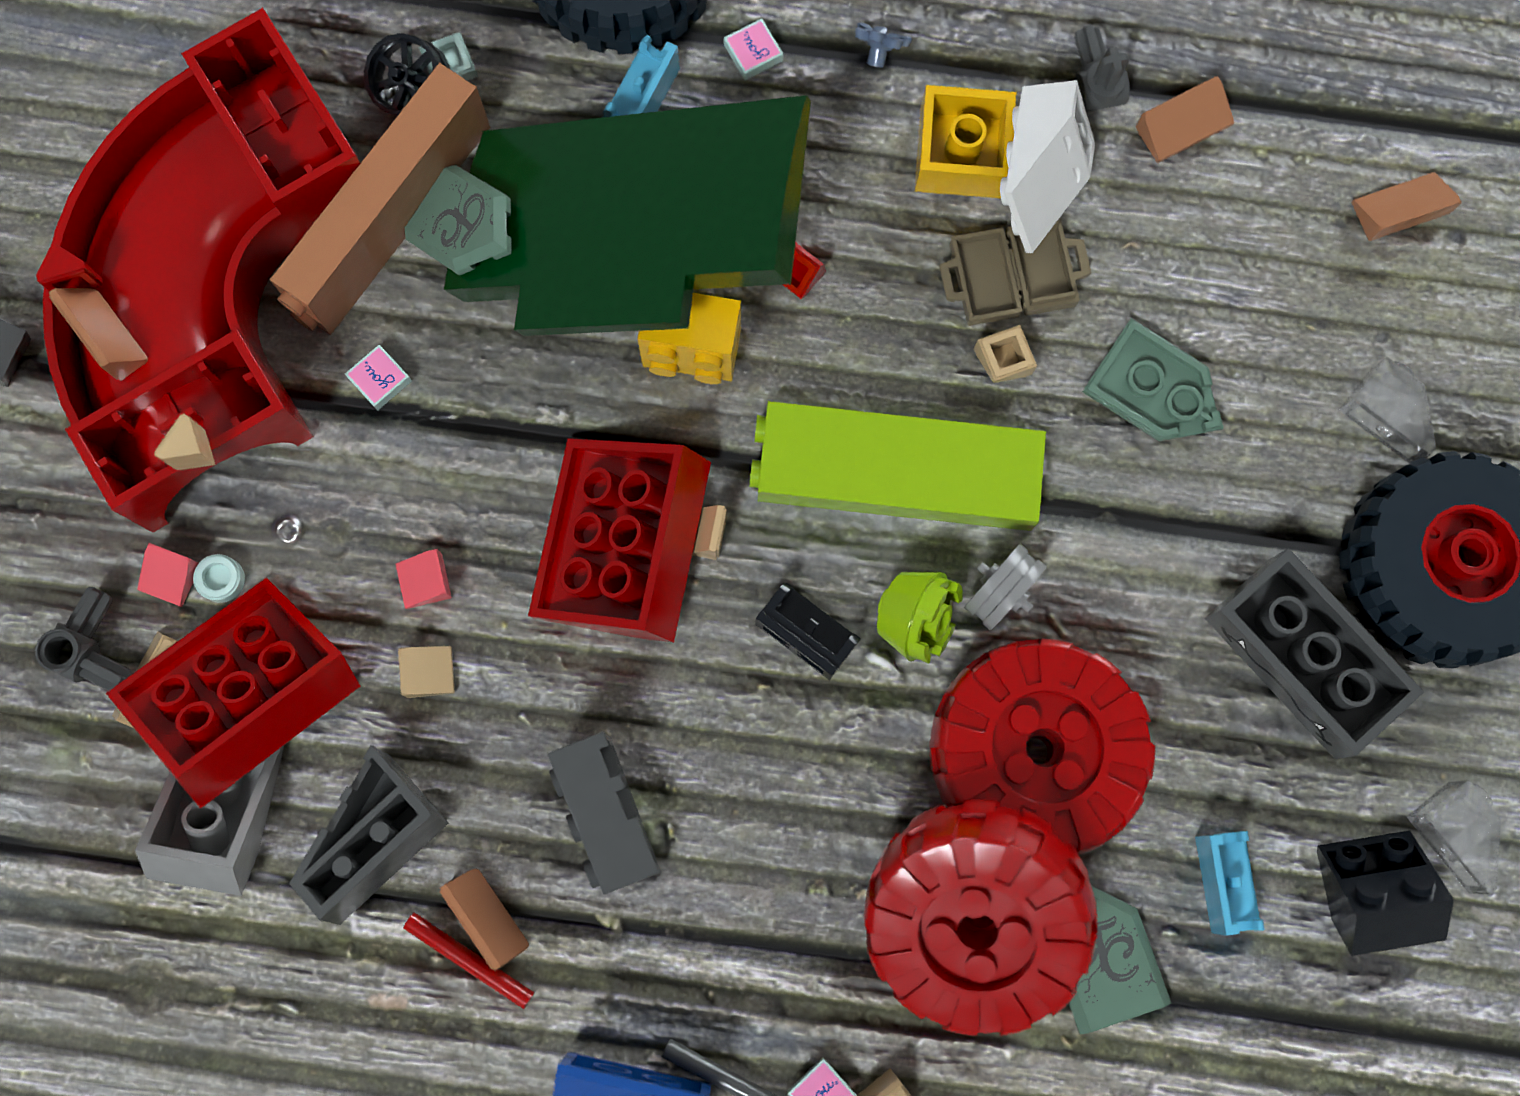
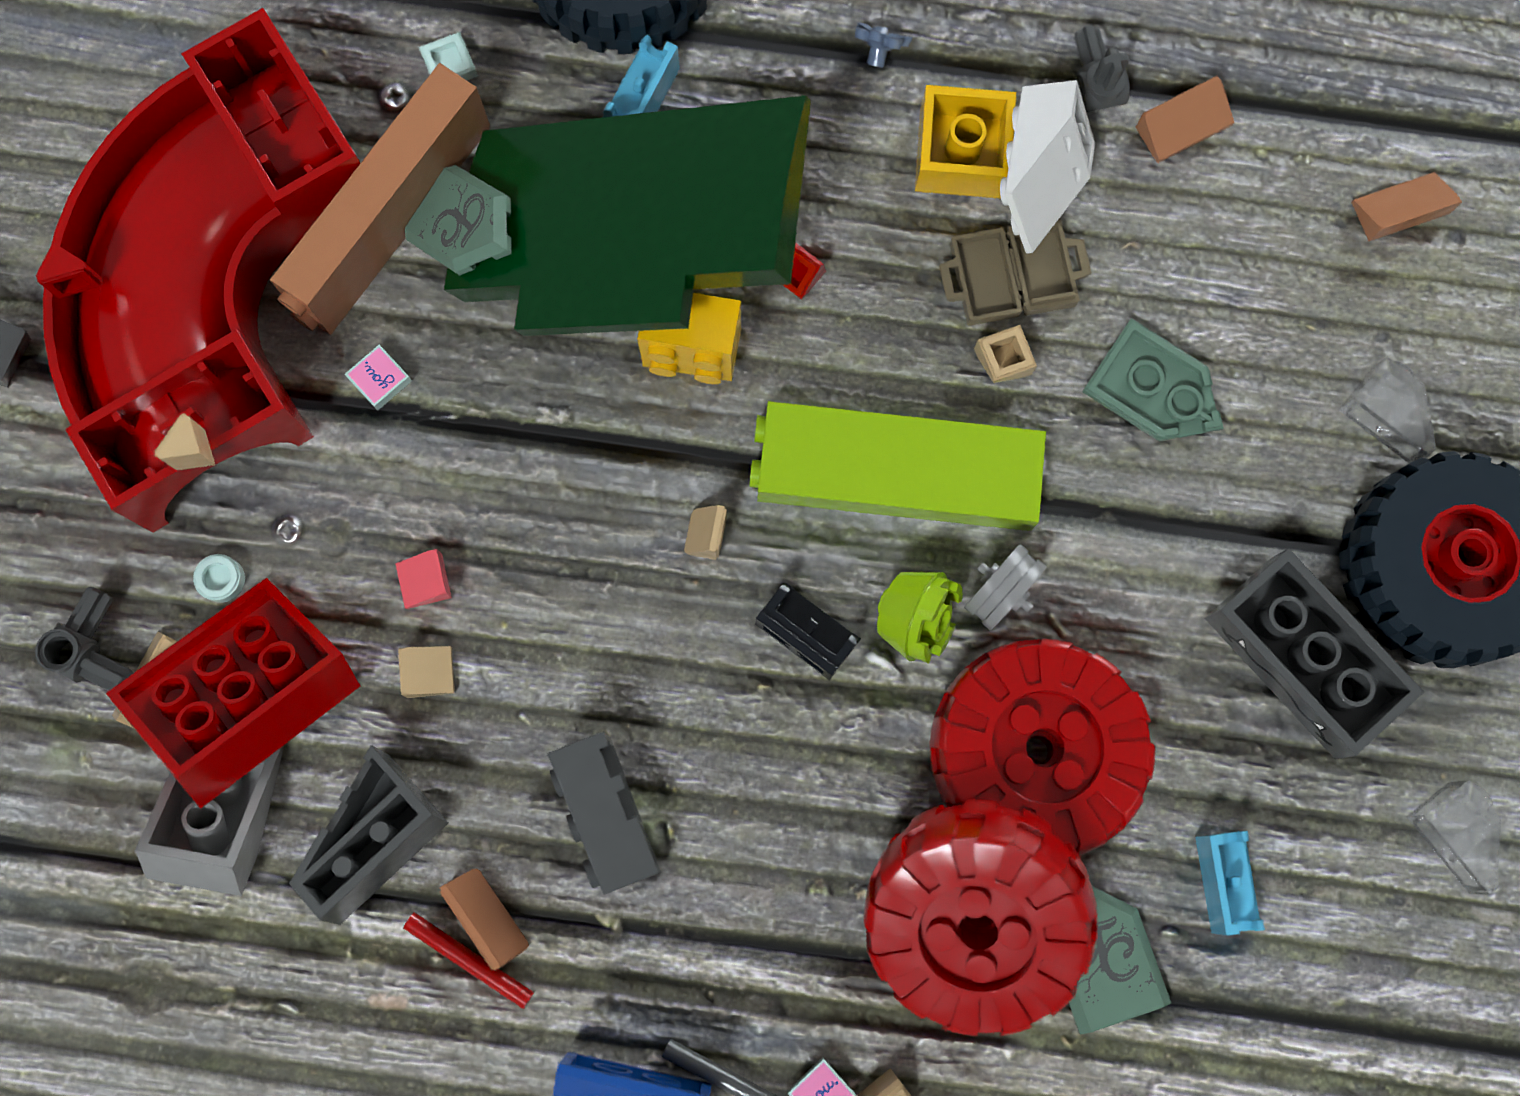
nougat slope [48,288,148,380] -> none
coral slope [137,543,199,607] -> none
black wheel [363,33,450,116] -> none
red slope [528,439,711,643] -> none
tile [724,19,783,80] -> none
black slope [1317,830,1454,956] -> none

